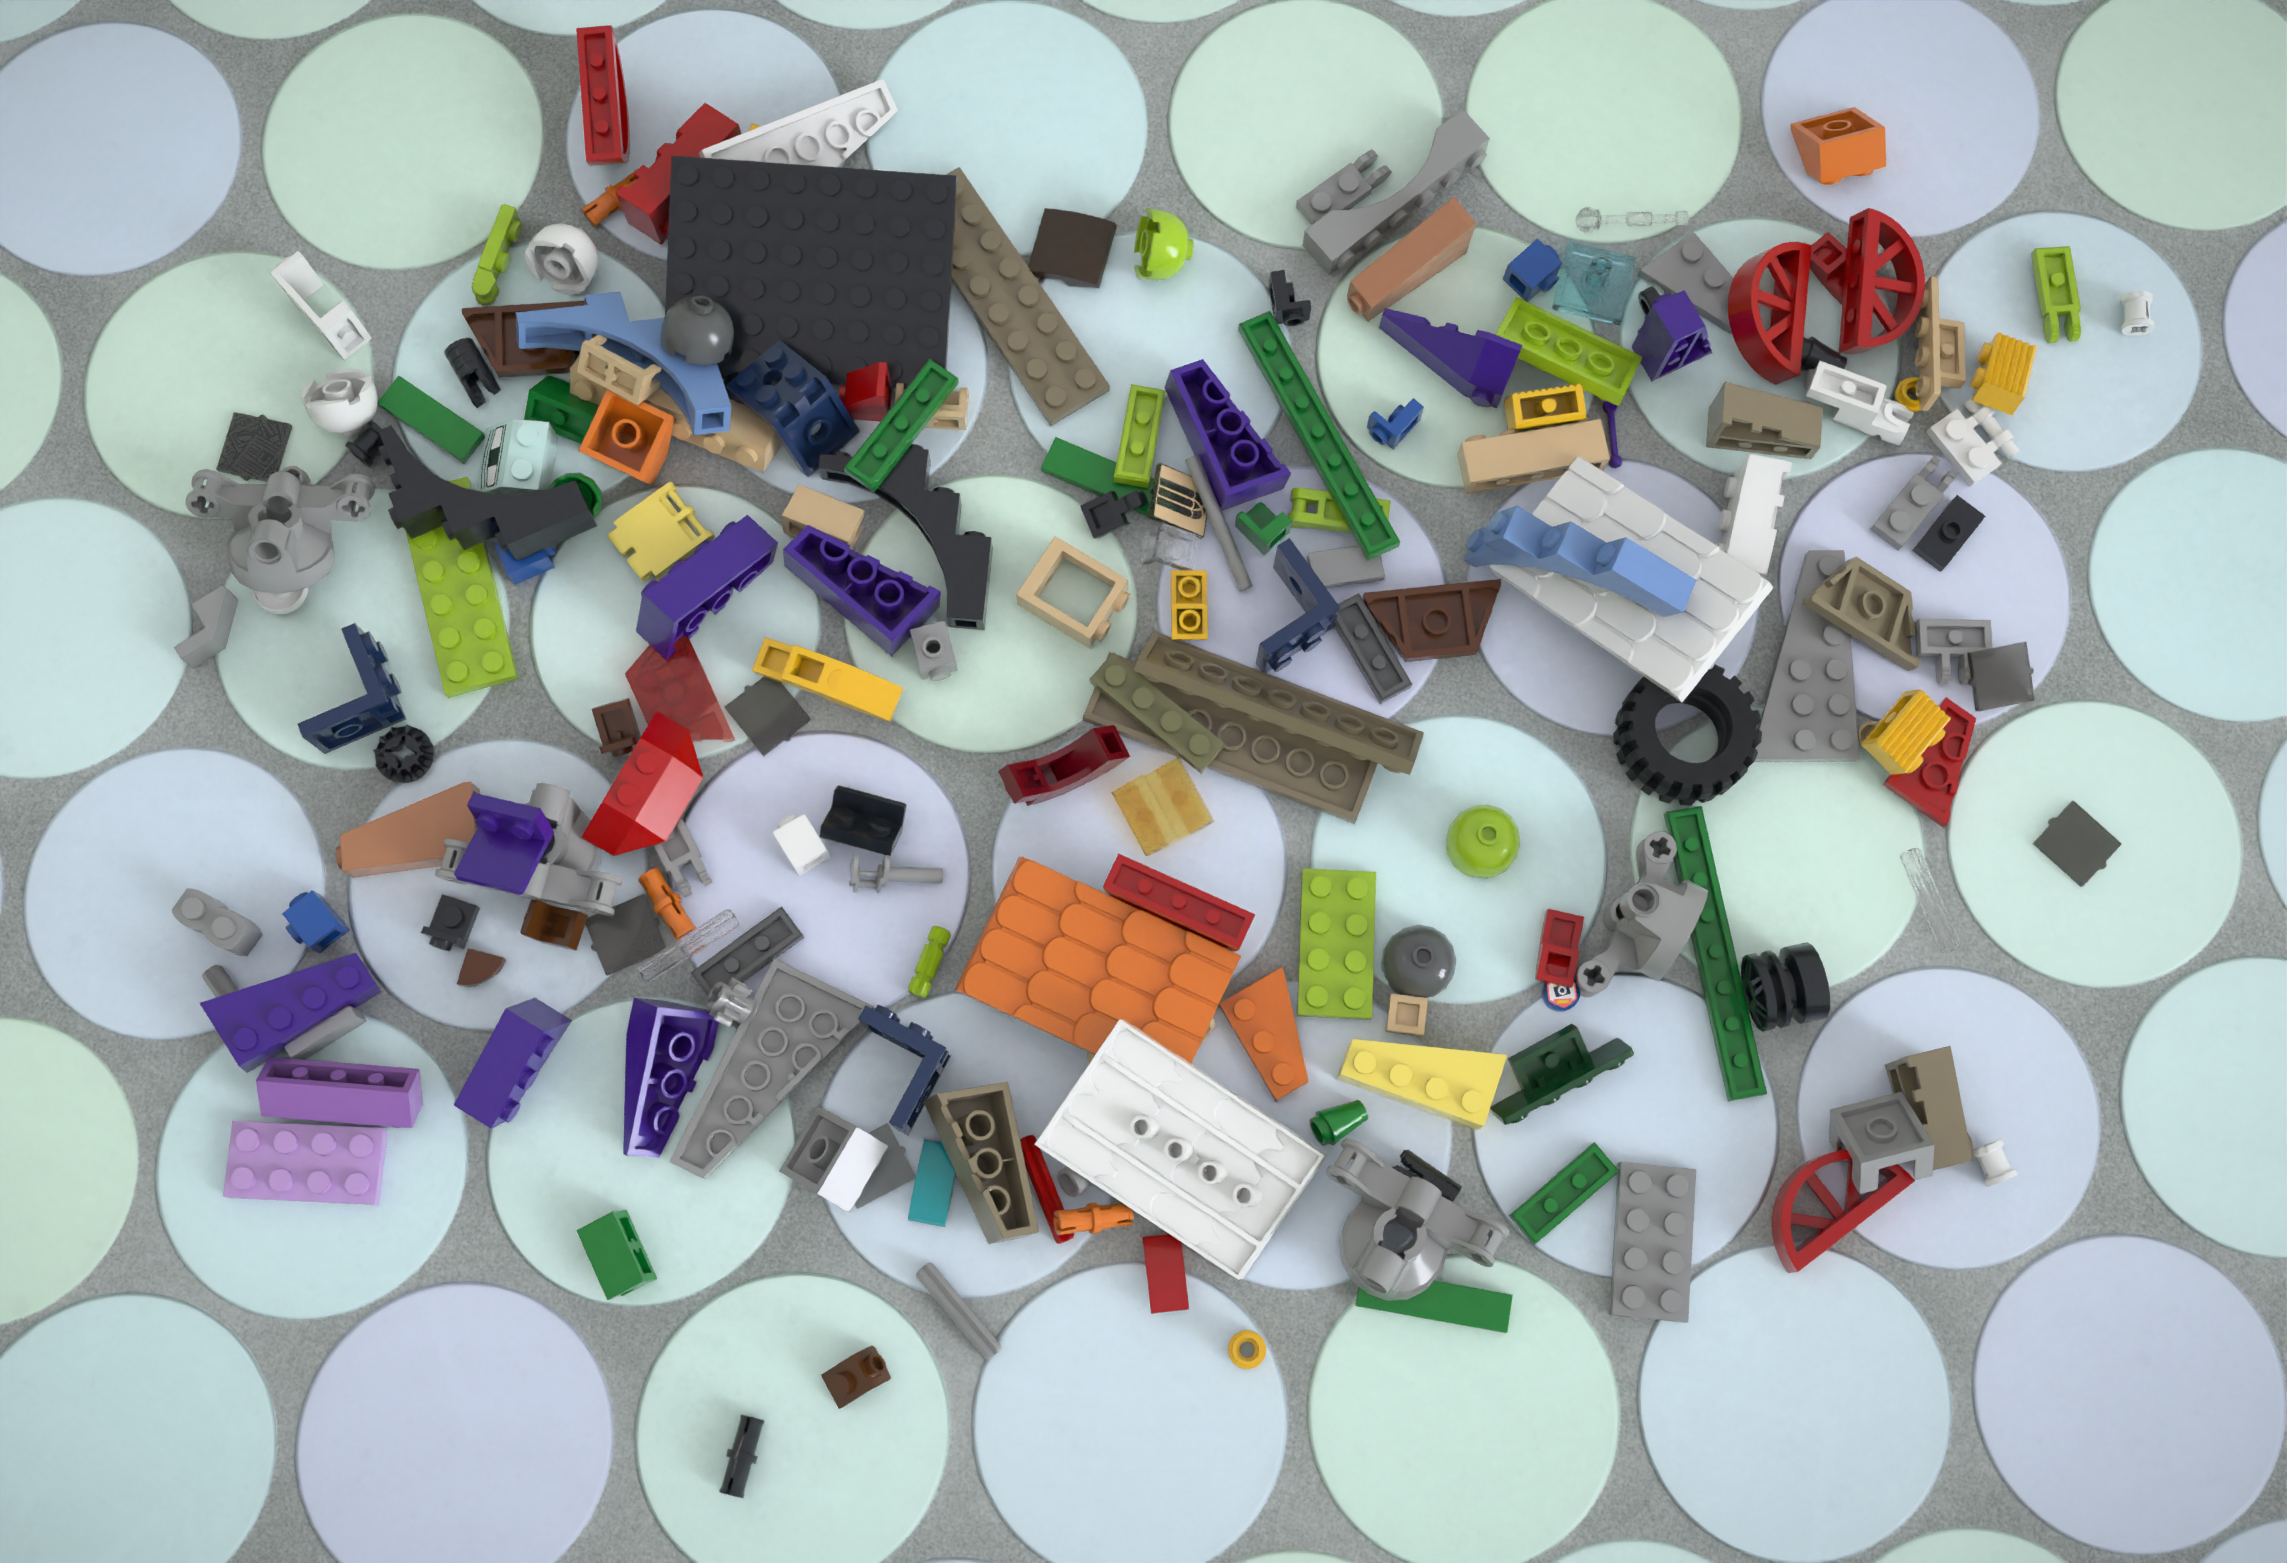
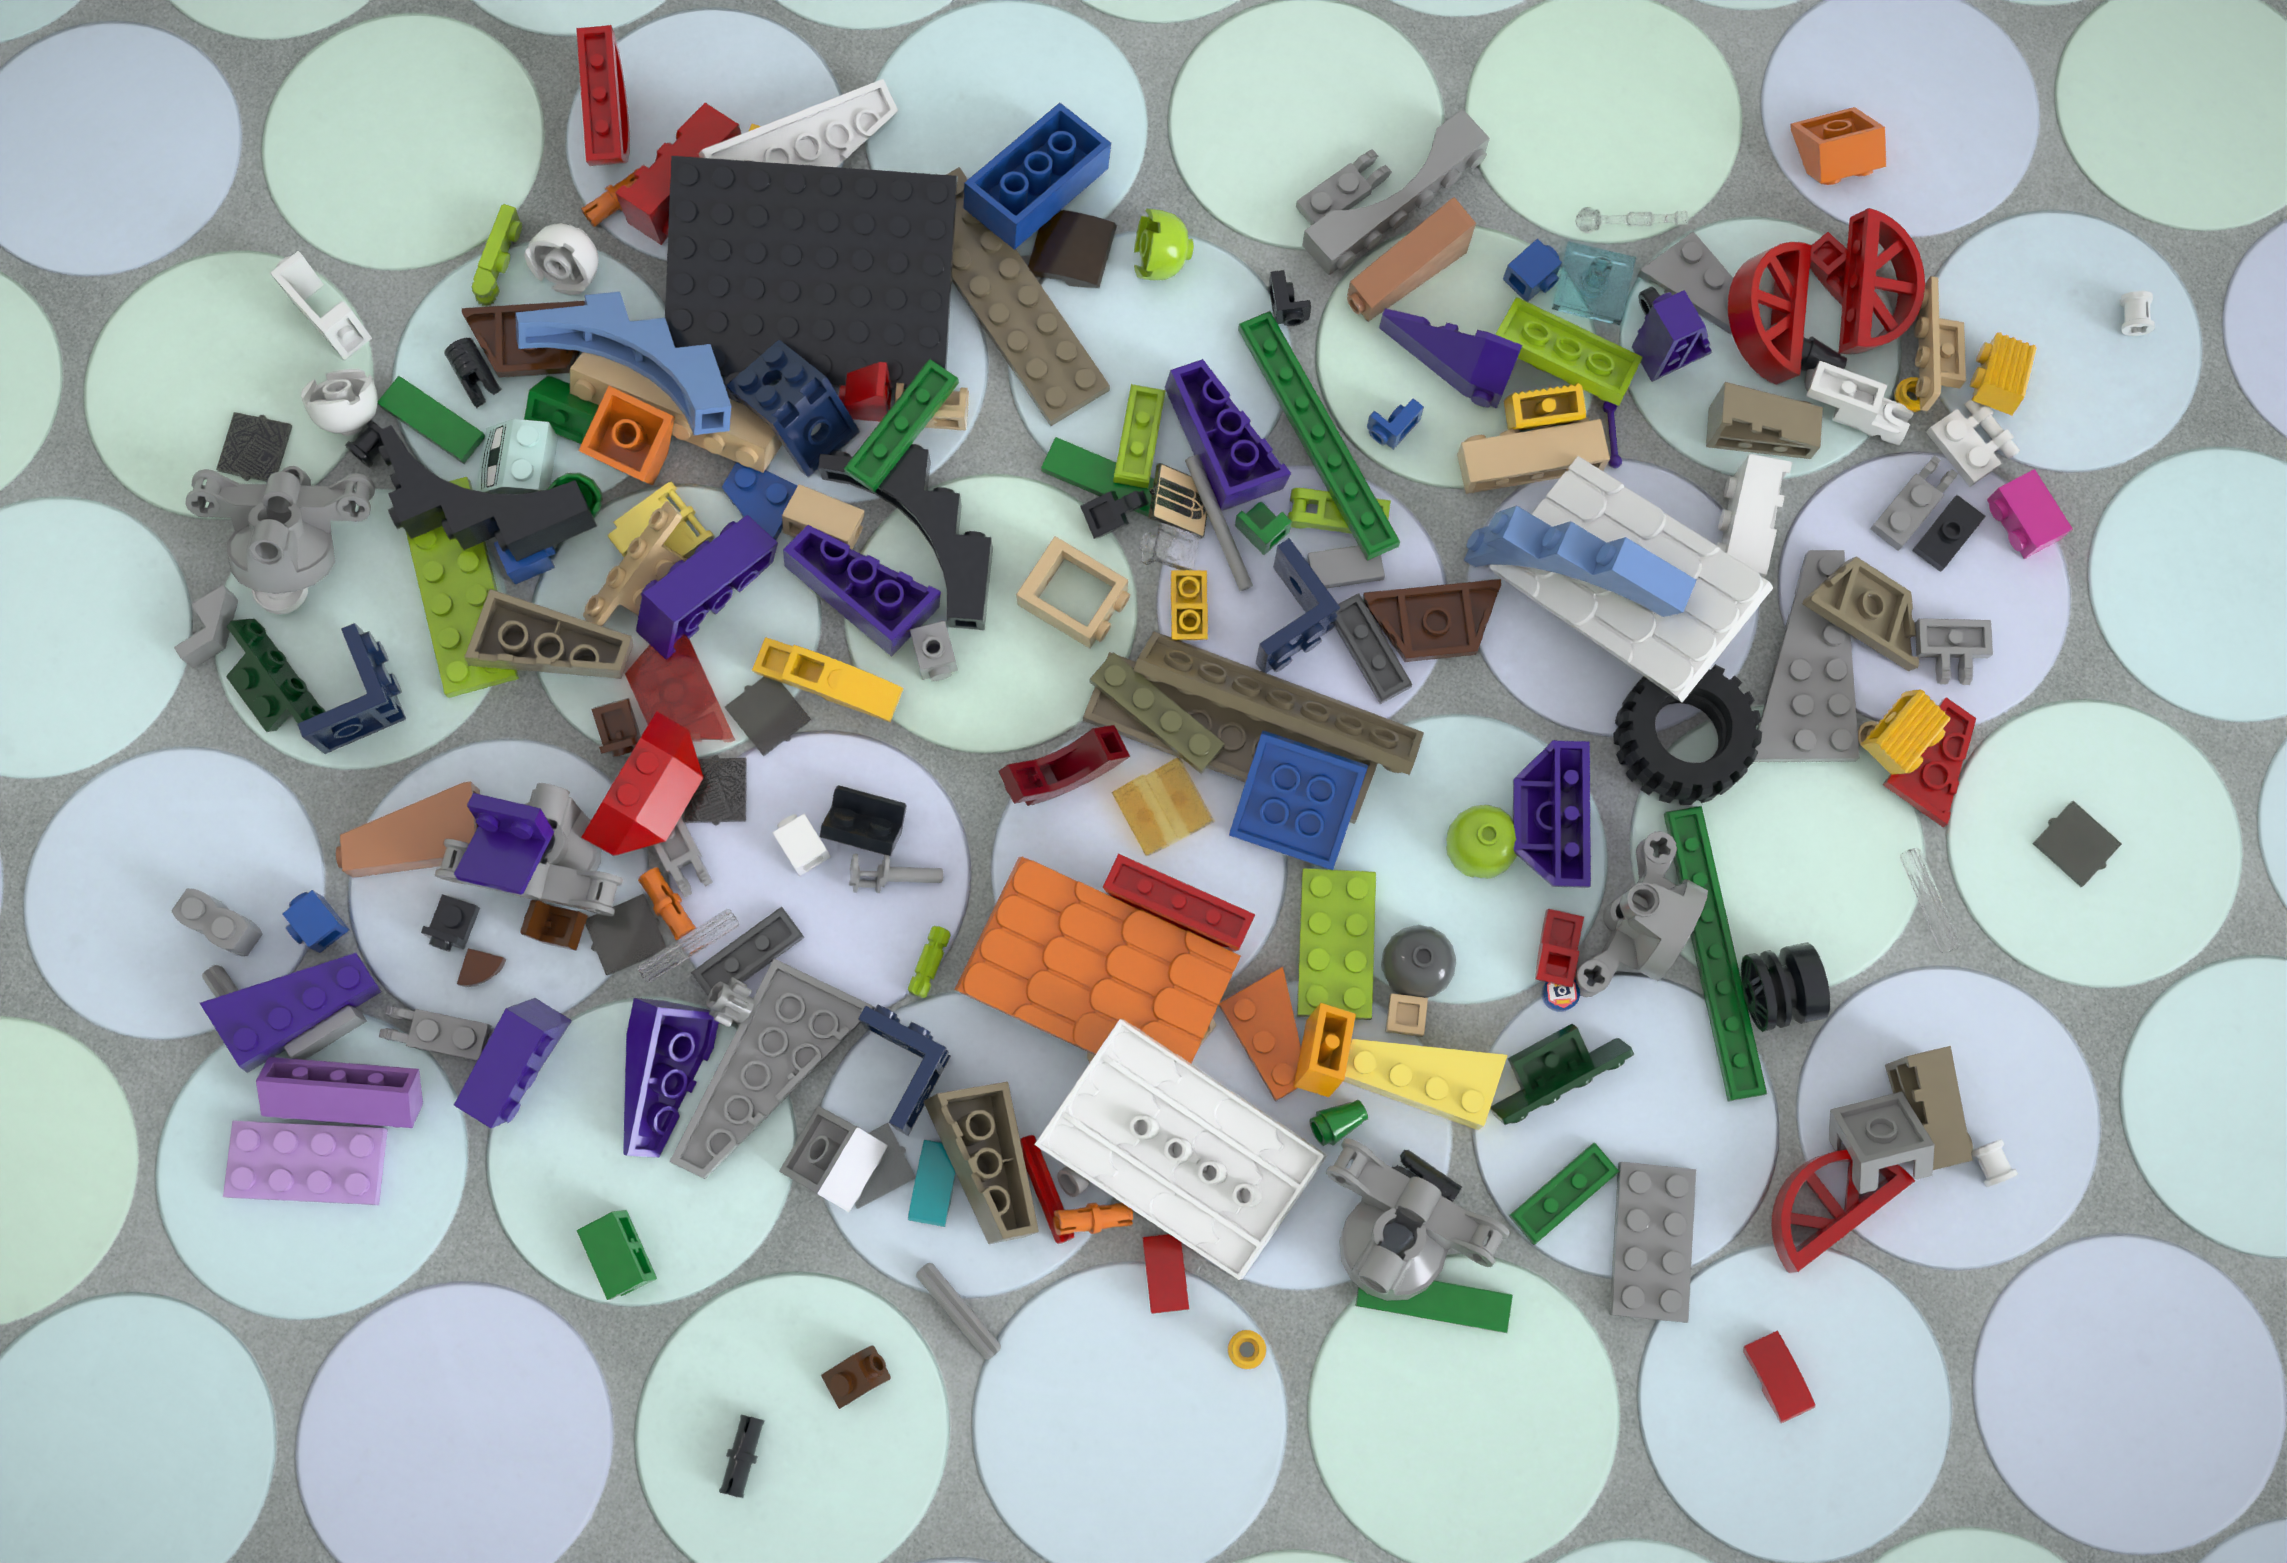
black gear [373,724,434,783] -> none
tan hinge [577,335,662,405] -> none
dark grey cylinder [660,296,734,365] -> none
clear smoke piece [1967,642,2035,711] -> none
lime hinge [2031,246,2081,343] -> none
none -> dark green bracket [226,619,326,732]
none -> light grey hinge [379,1006,492,1061]
none -> dark tan wedge [465,589,633,679]
none -> tan bracket [583,501,687,626]
none -> clear smoke piece [685,755,747,826]
none -> blue wing [722,462,797,540]
none -> blue brick [963,103,1111,250]
none -> blue plate [1229,730,1368,870]
none -> light orange brick [1294,1003,1356,1097]
none -> dark purple wedge [1513,740,1591,888]
none -> red slope [1743,1330,1816,1424]
none -> dark pink brick [1987,469,2073,559]

